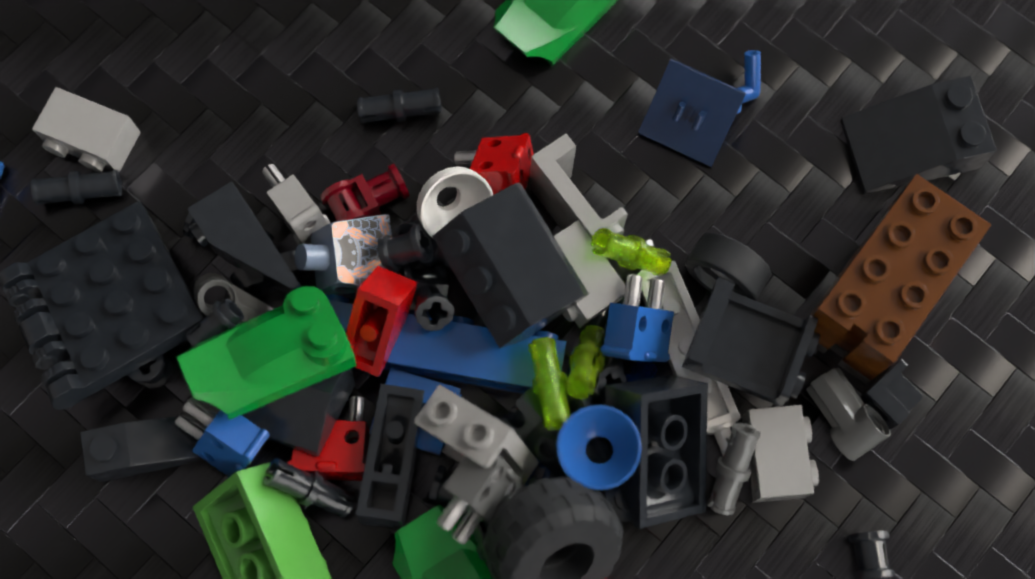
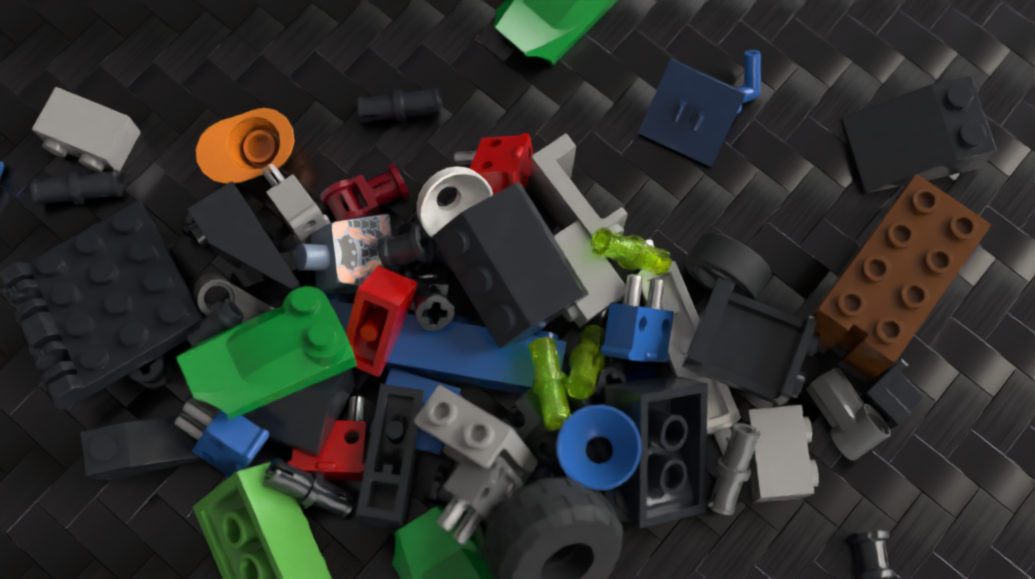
none -> orange piece [196,108,294,184]

